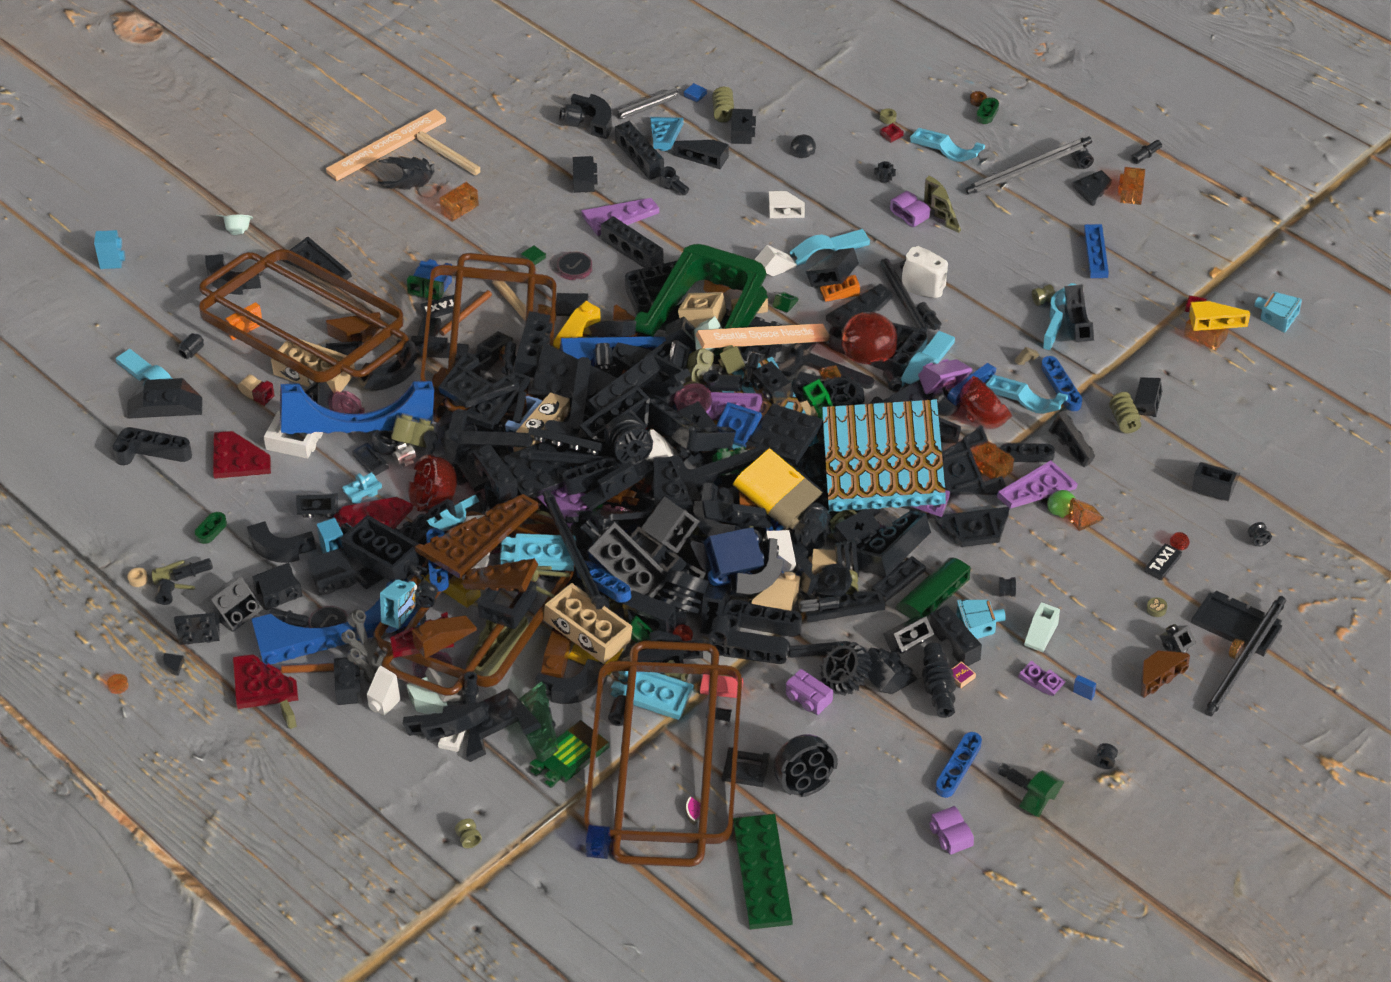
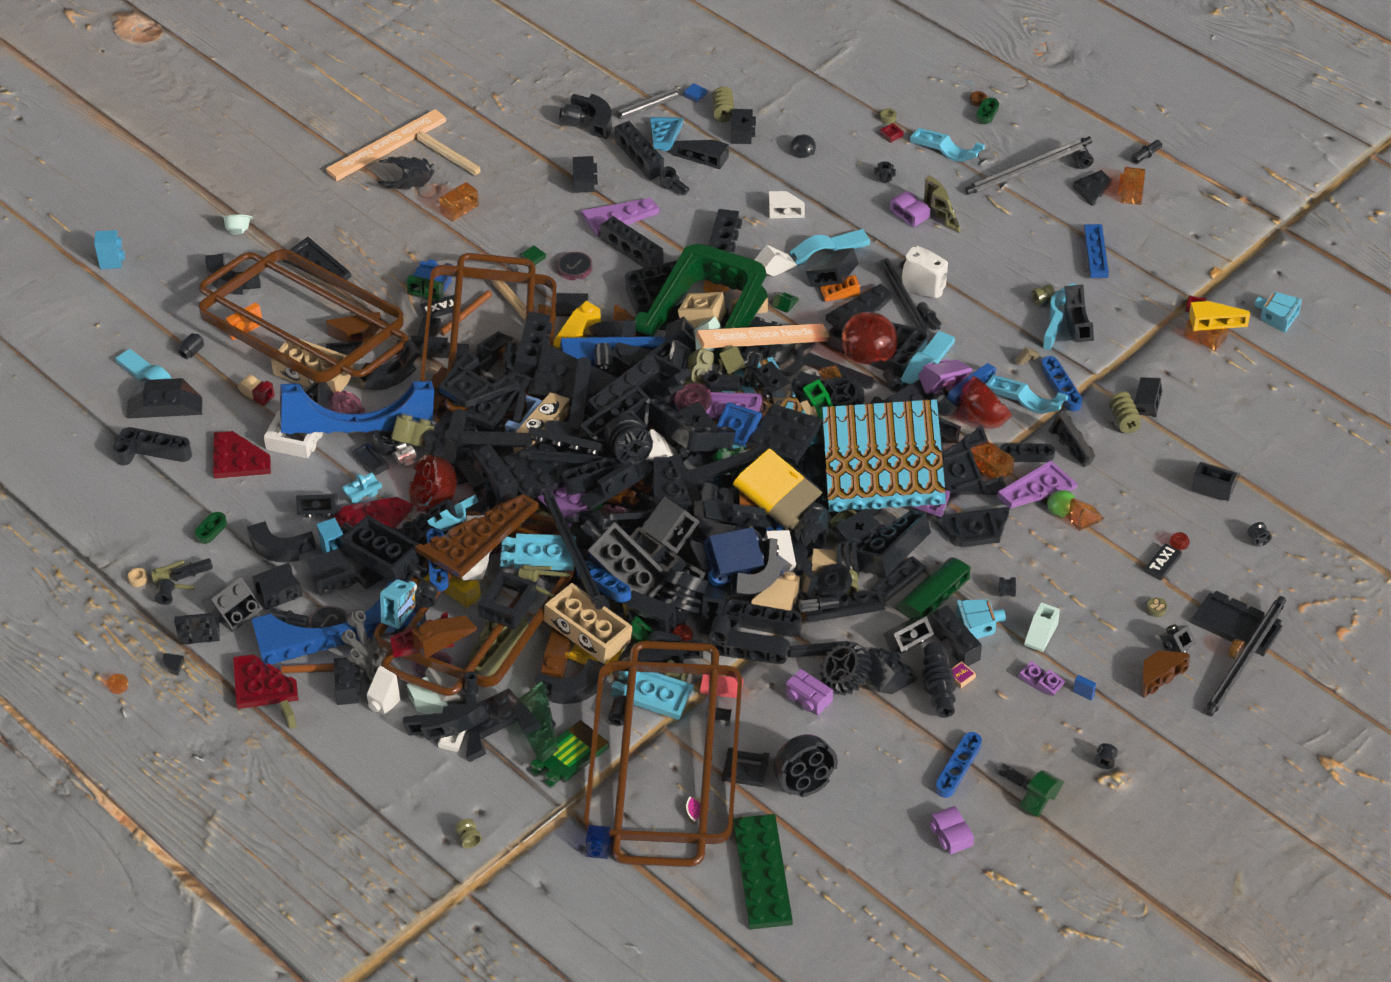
reddish brown wing [462,558,538,592] -> none
none -> black brick [708,209,742,253]

